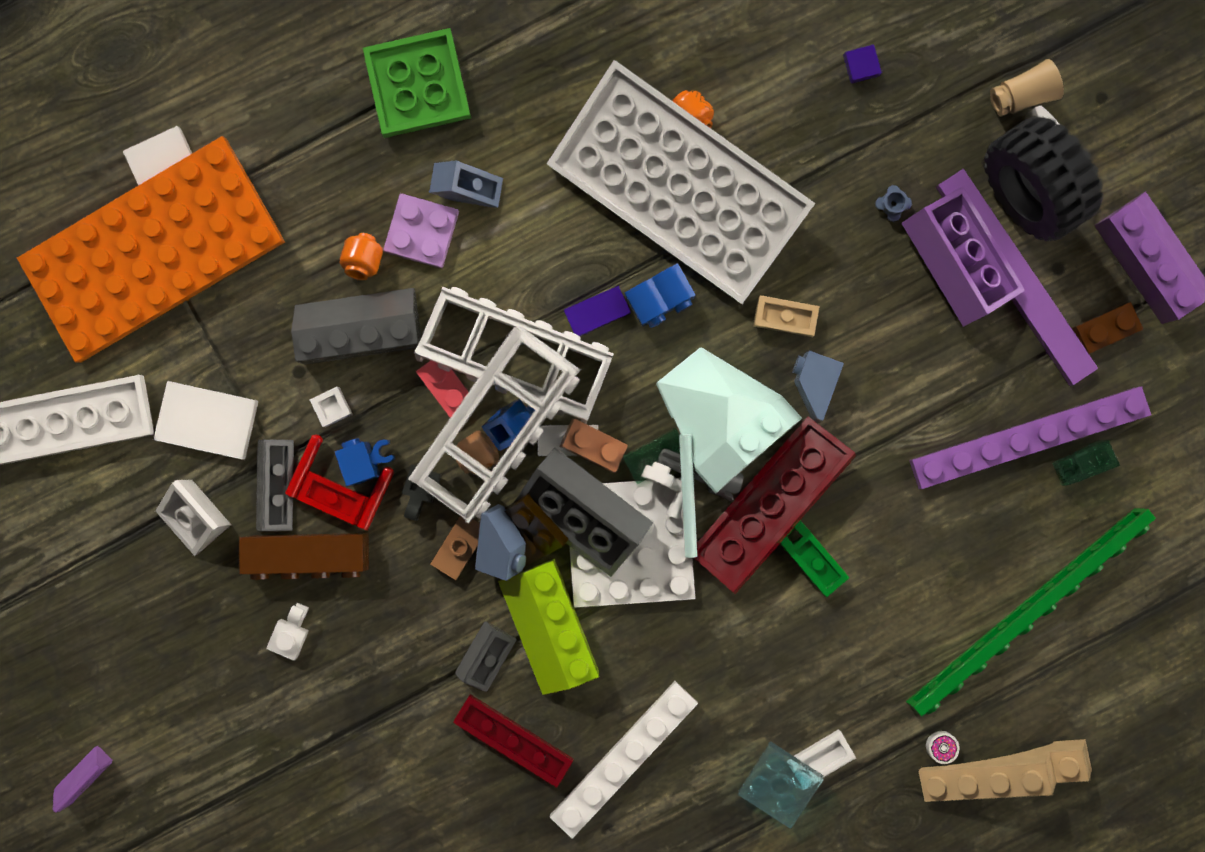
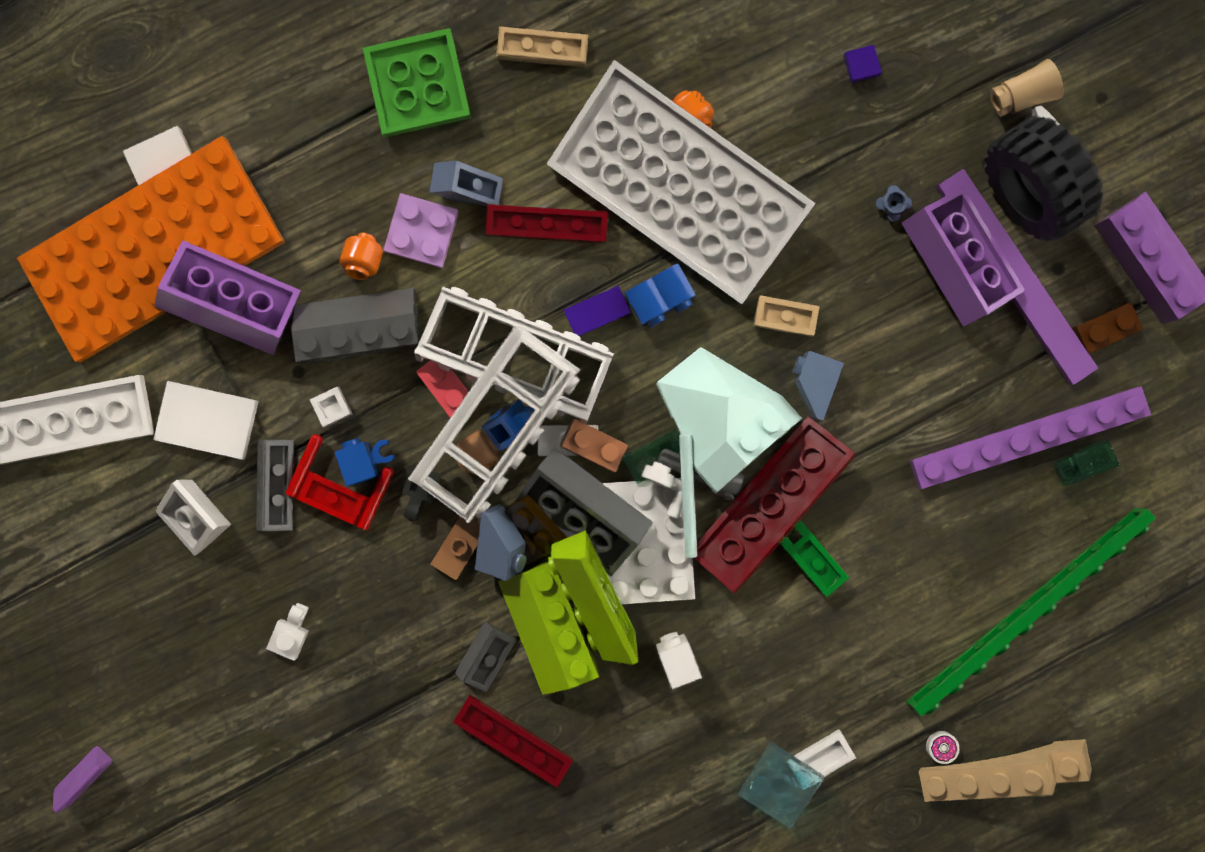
reddish brown brick [239,533,369,580] -> none
white plate [550,681,698,839] -> none
none -> medium lavender slope [154,241,301,355]
none -> dark red plate [486,204,608,244]
none -> tan tile [496,27,588,68]
none -> lime slope [548,530,638,665]
none -> white brick [656,632,702,689]

